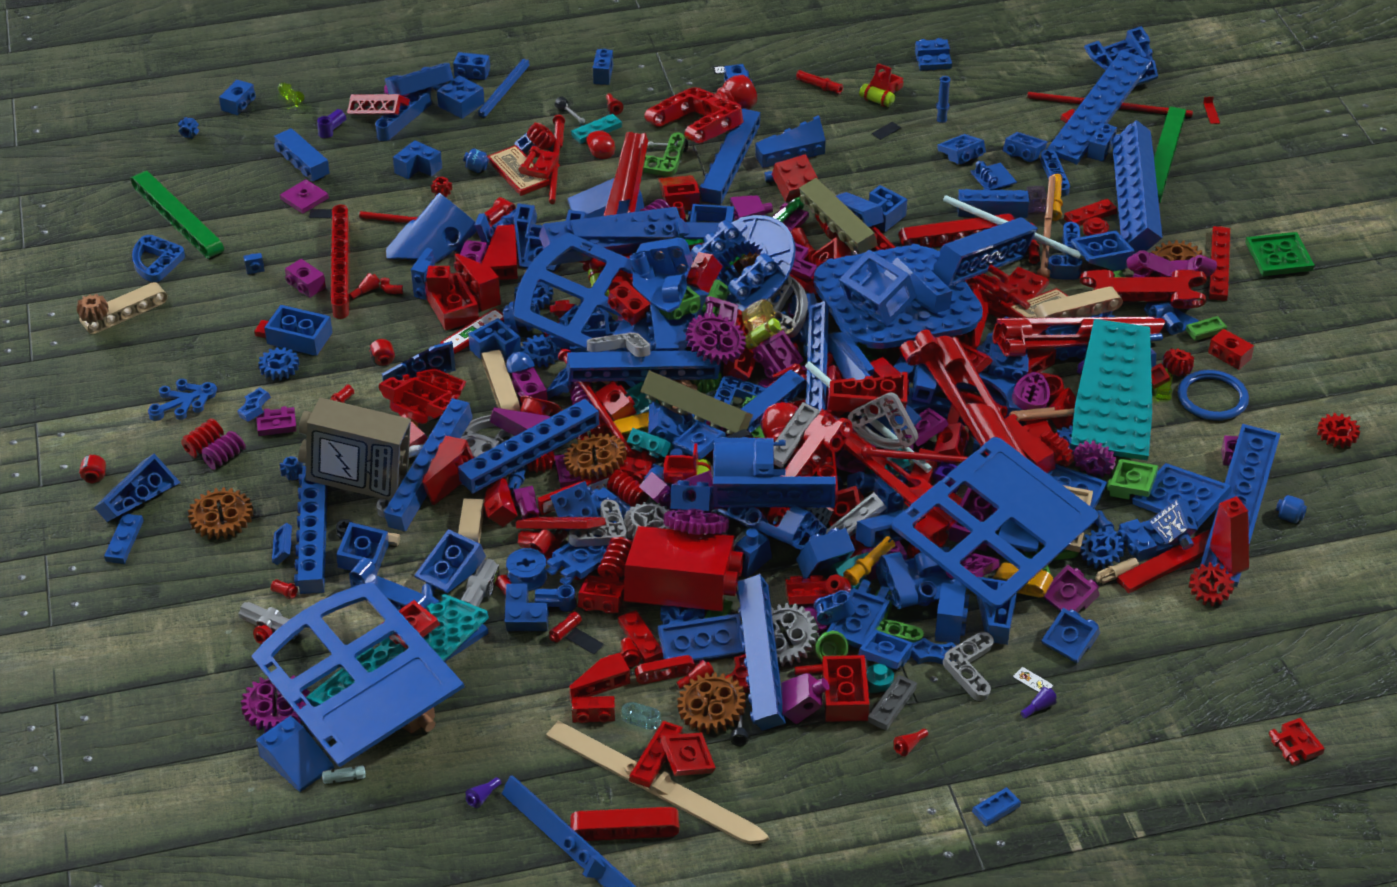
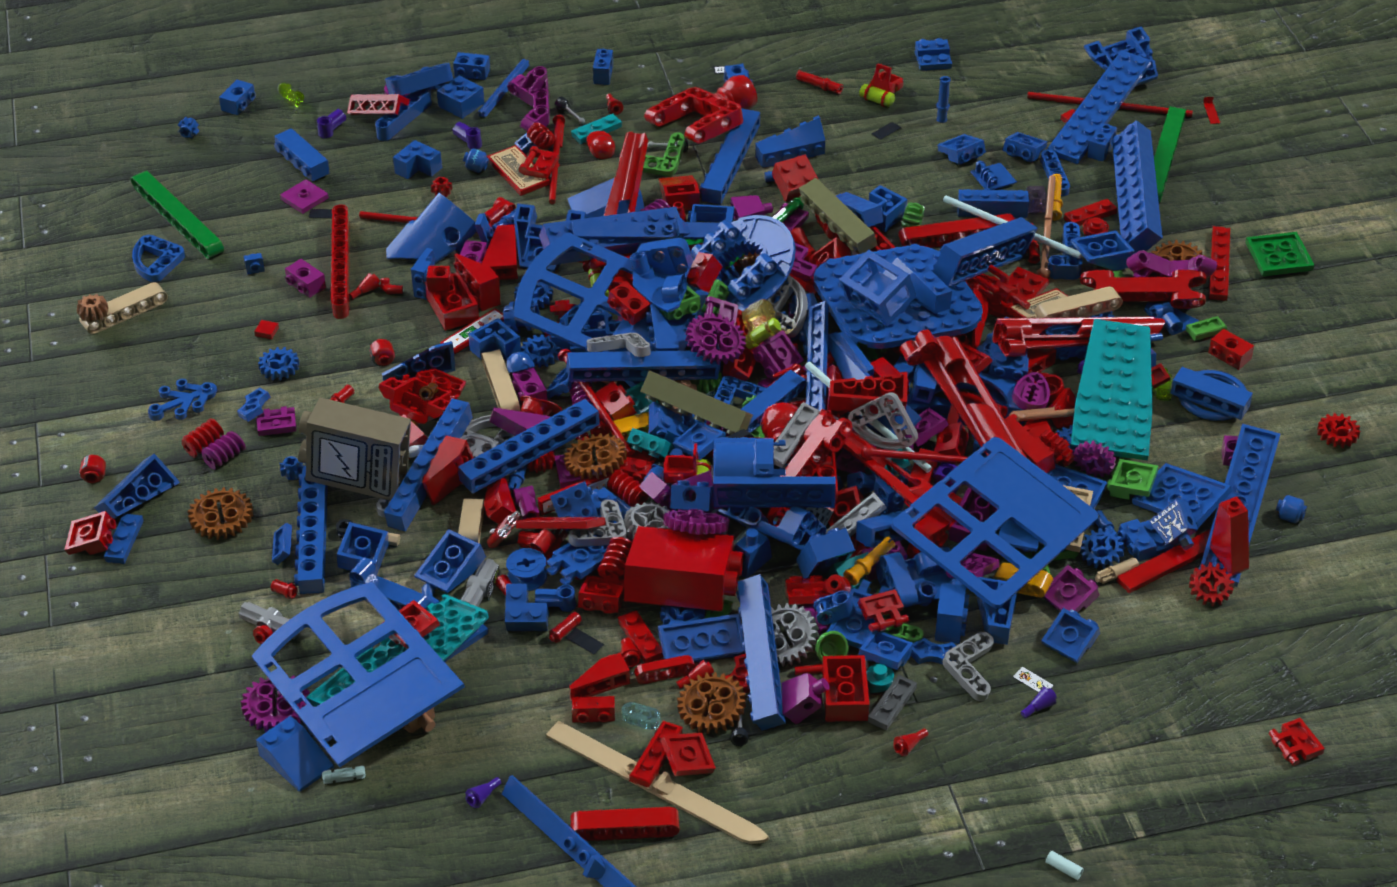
blue brick [264,305,333,356] -> none
blue plate [972,787,1021,827] -> none
red gear [1162,348,1194,377] -> none
none -> red plate [64,511,116,555]
none -> reddish brown pin [419,383,439,401]
none -> dark purple piece [452,122,482,149]
none -> red piece [487,511,520,548]
none -> magenta connector [507,66,550,132]
none -> red plate [857,589,909,632]
none -> bright green gear [901,202,925,228]
none -> light aqua hinge [1046,851,1084,880]
none -> blue brick [1170,367,1253,420]

